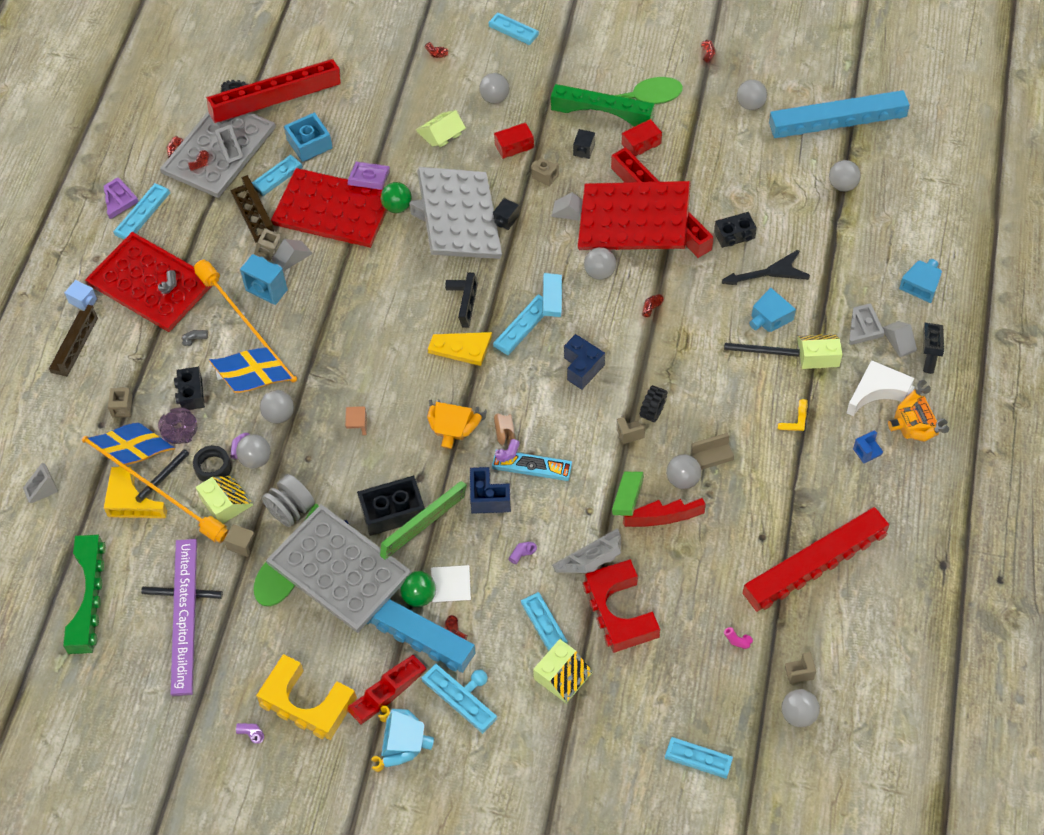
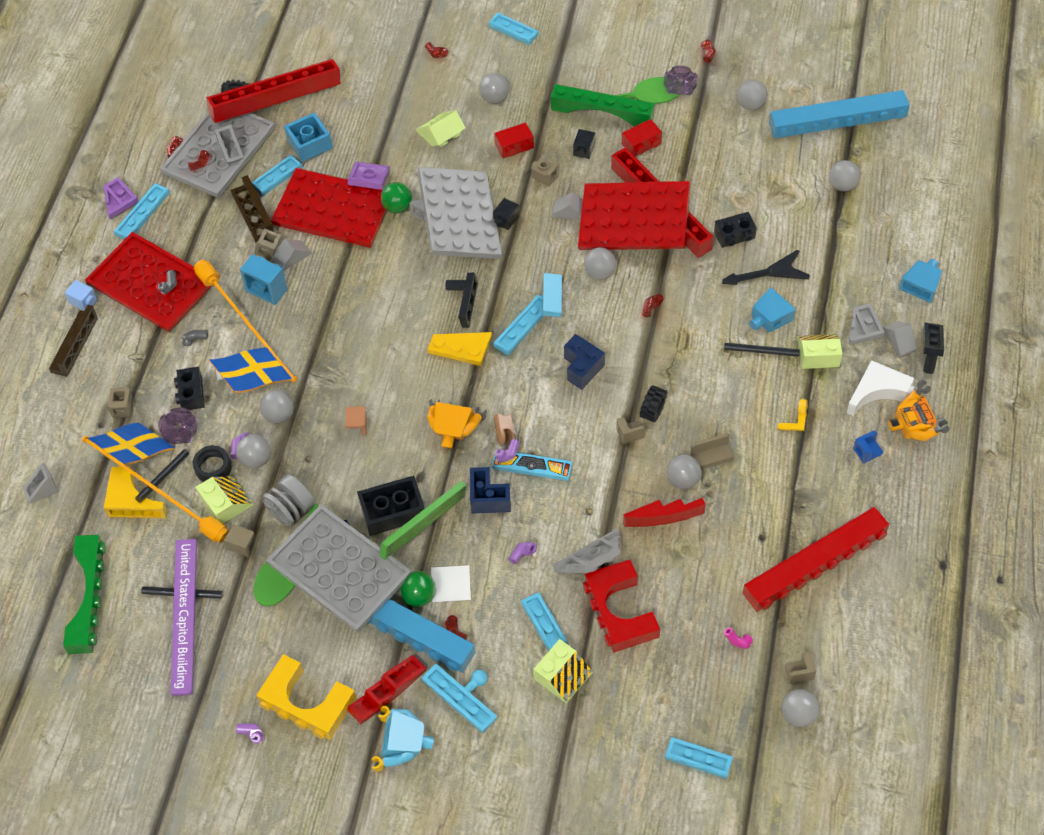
bright green tile [612,471,644,516] -> none
none -> clear purple plate [664,65,698,95]

